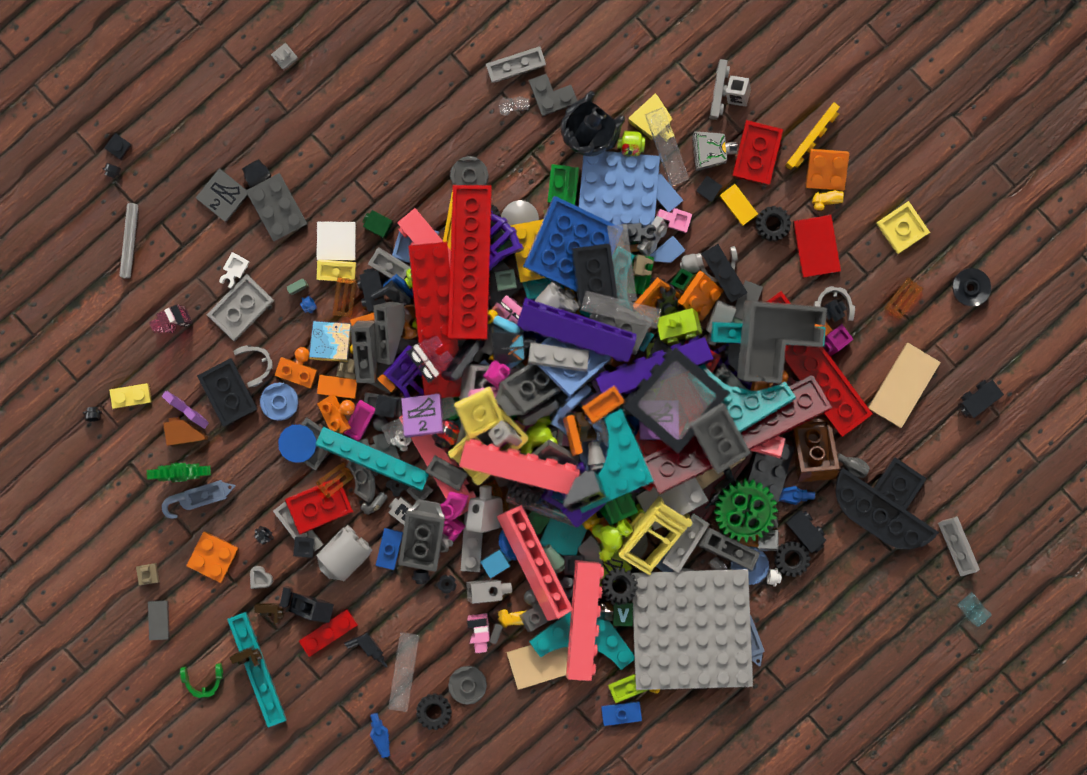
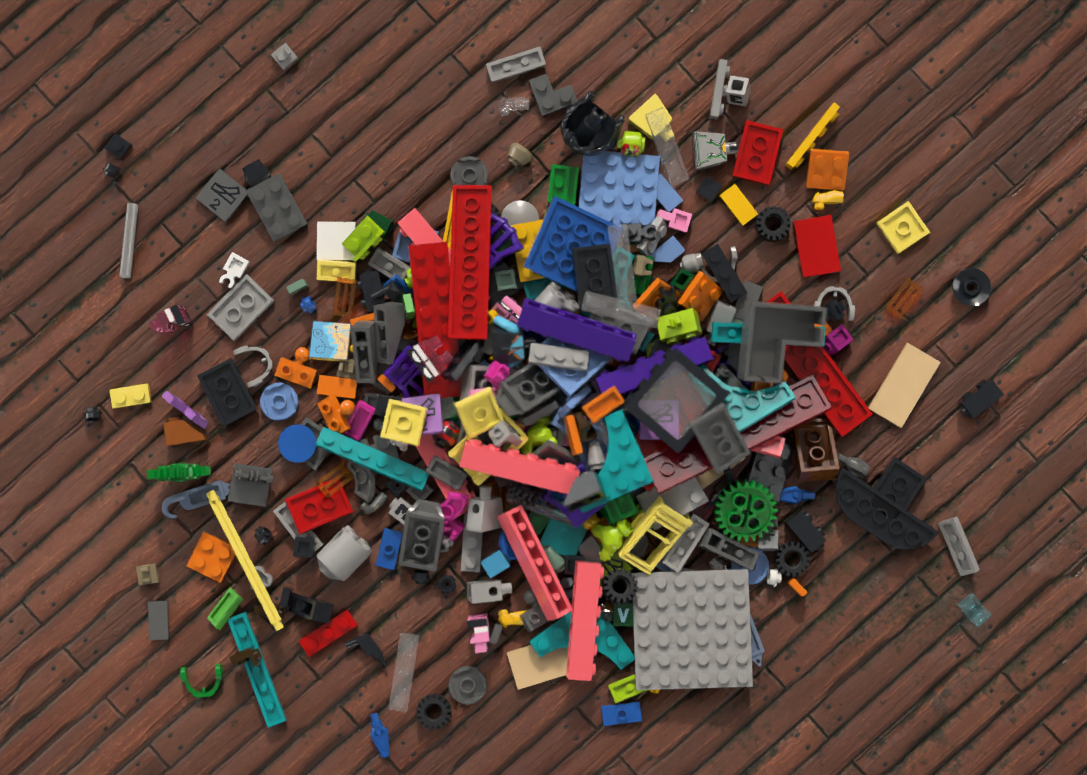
none -> light yellow piece [206,490,284,631]
none -> bright green tile [207,588,243,630]
none -> dark grey hinge [228,463,273,507]
none -> lime bracket [342,216,384,262]
none -> light yellow tile [380,399,428,446]
none -> bright green tile [402,293,415,320]
none -> dark tan cone [508,142,532,167]
none -> orange tile [787,577,808,597]

